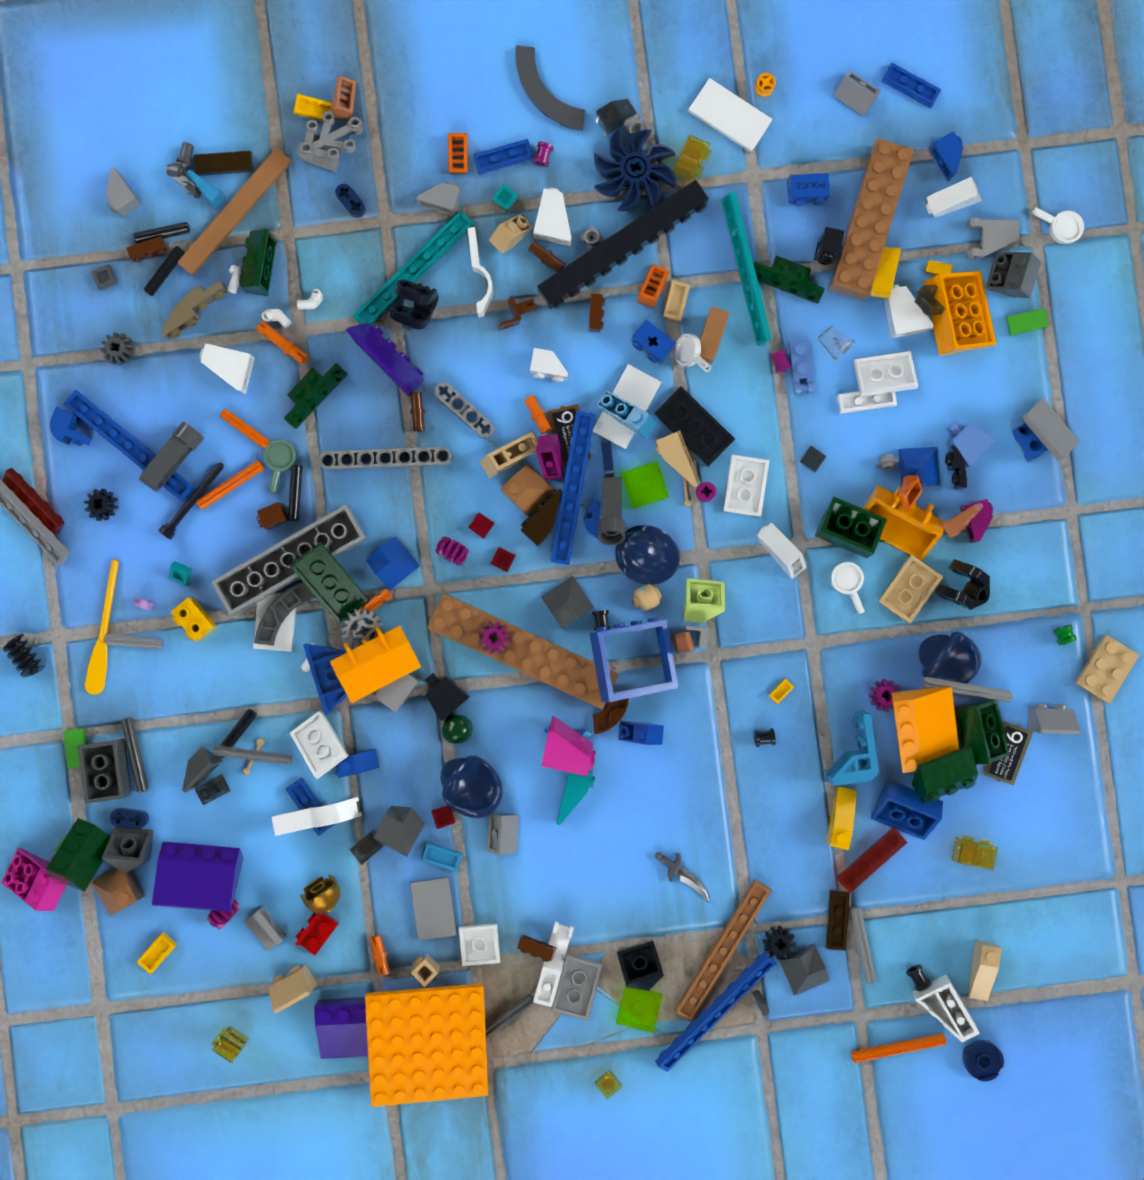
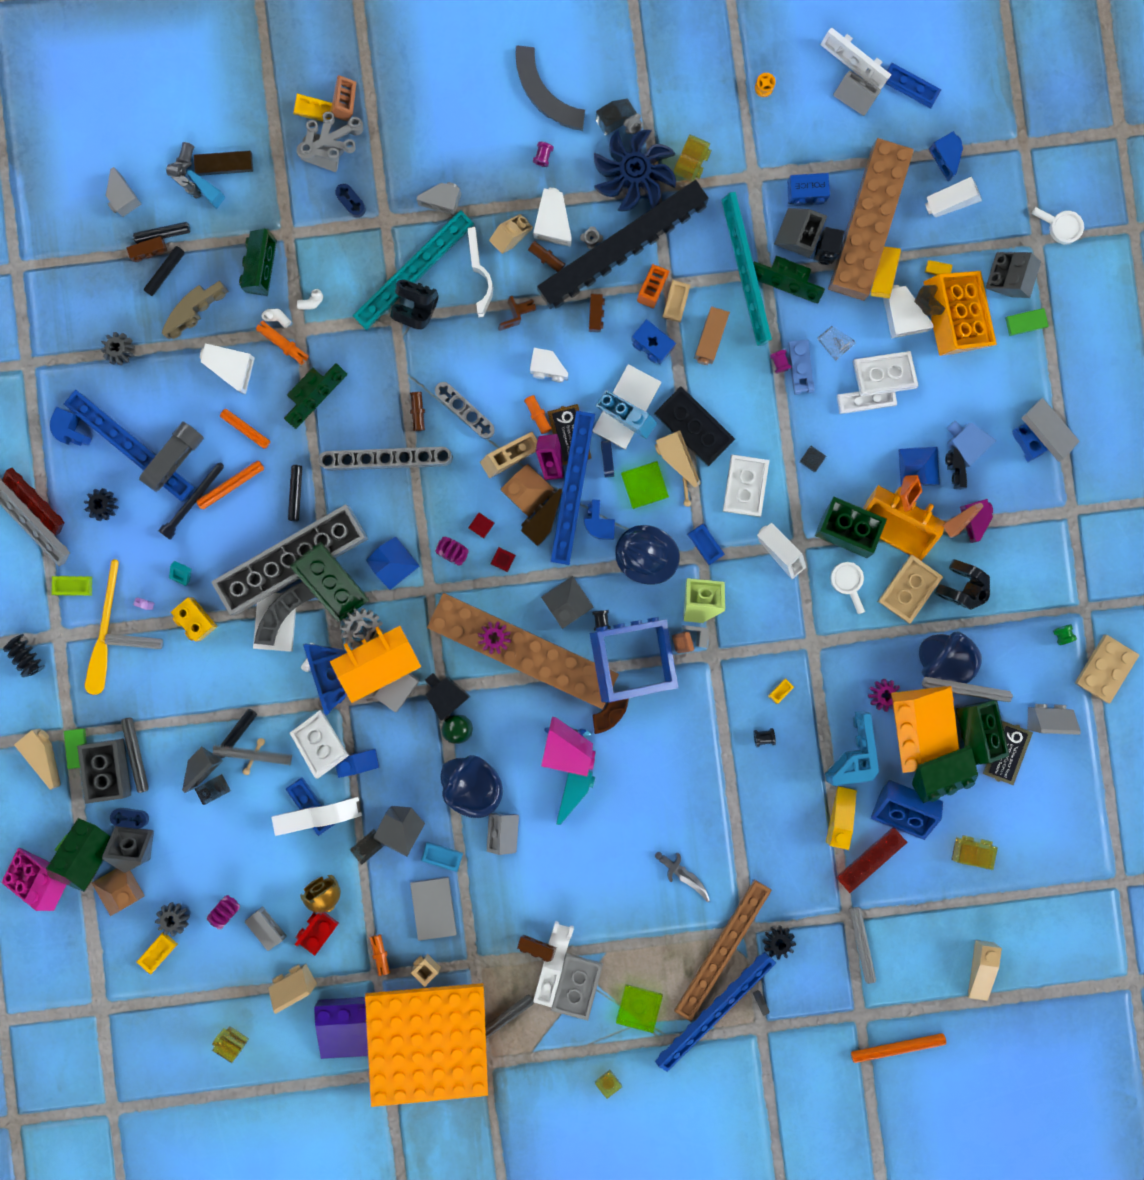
dark grey tile [91,264,118,290] -> none
dark purple slope [152,841,243,912] -> none
medium nougat tile [177,148,292,276] -> none
white arm [227,264,243,294] -> none
reddish brown brick [257,502,289,530] -> none
sand green piece [264,439,297,493] -> none
dark purple slope [346,323,424,397] -> none
orange axle [357,589,392,618] -> none
dark red tile [431,805,456,829] -> none
orange slope [448,133,468,173] -> none
white tile [459,923,501,966] -> none
blue tile [473,139,533,175] -> none
teal plate [492,184,518,212] -> none
dark grey beam [598,477,625,545] -> none
black slope [617,941,664,991] -> none
blue slope [618,721,664,745] -> none
tan head [632,584,662,612] -> none
white piece [674,333,711,372] -> none
white tile [688,78,773,153] -> none
magenta wheel [696,482,716,502] -> none
dark grey slope [779,944,830,996] -> none
dark brown tile [825,890,850,951] -> none
light grey plate [877,454,898,470] -> none
black bush [906,964,931,991] -> none
white wedge [912,974,980,1042] -> none
dark blue plate [963,1040,1004,1081] -> none
light grey flag [967,218,1019,259] -> none
none -> tan slope [14,728,61,790]
none -> lime tile [51,576,92,596]
none -> dark grey gear [155,902,190,936]
none -> blue tile [687,524,725,565]
none -> dark grey slope [774,208,827,258]
none -> white hinge [820,28,891,90]

